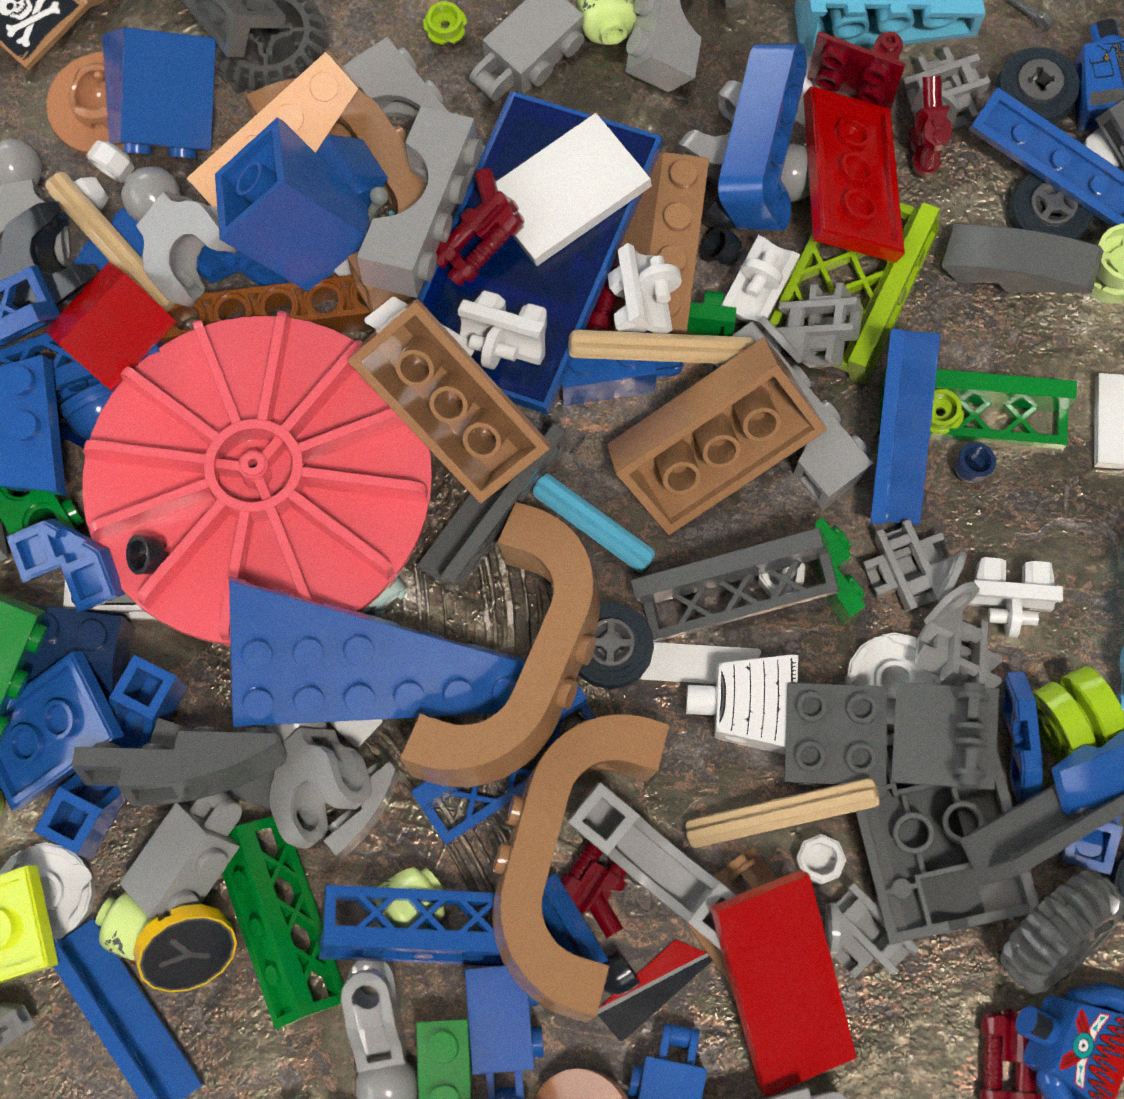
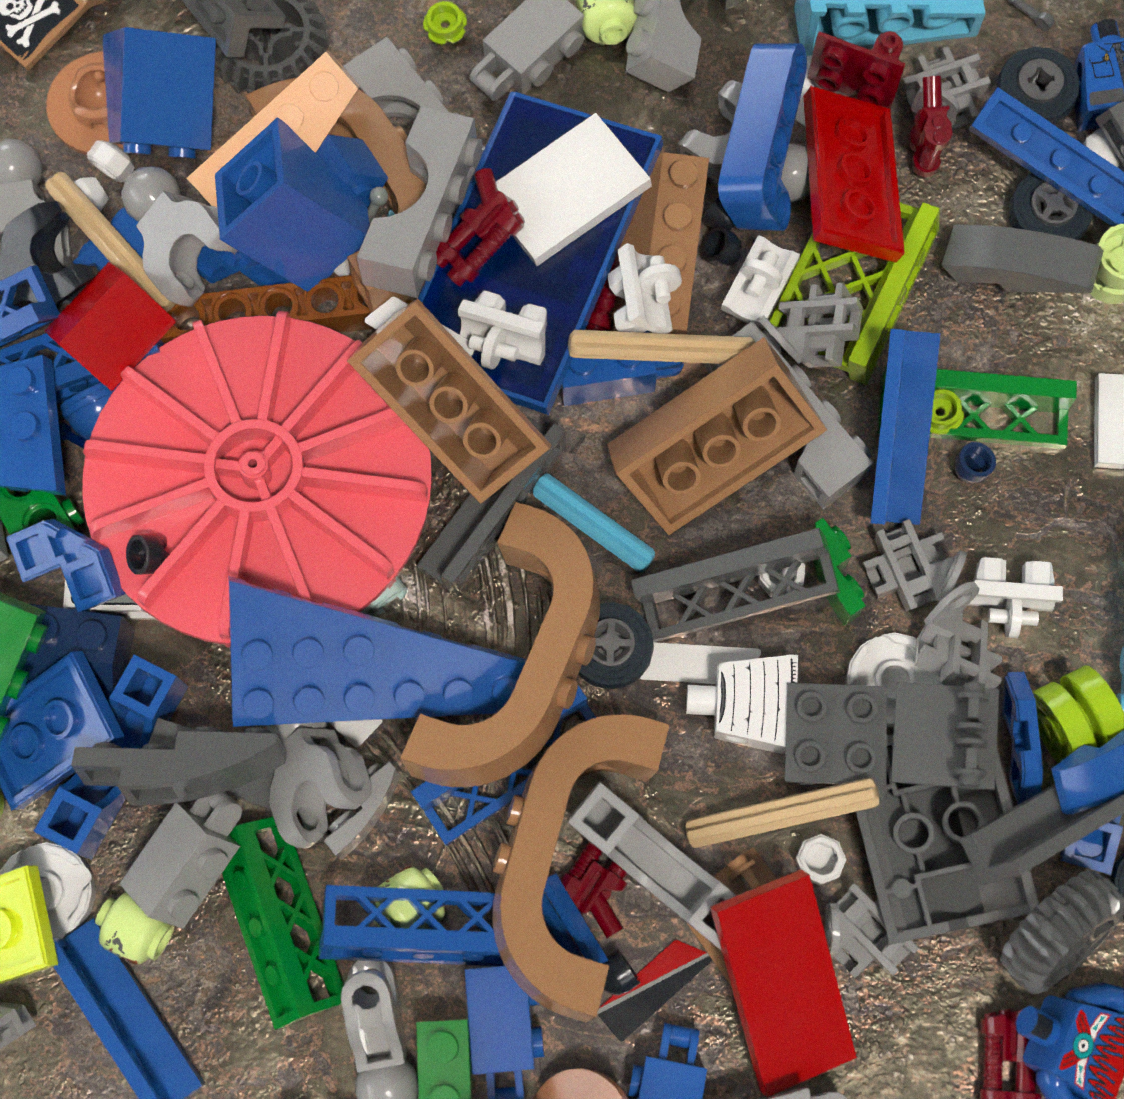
black tile [133,904,237,993] -> none
green tile [686,290,736,336] -> none

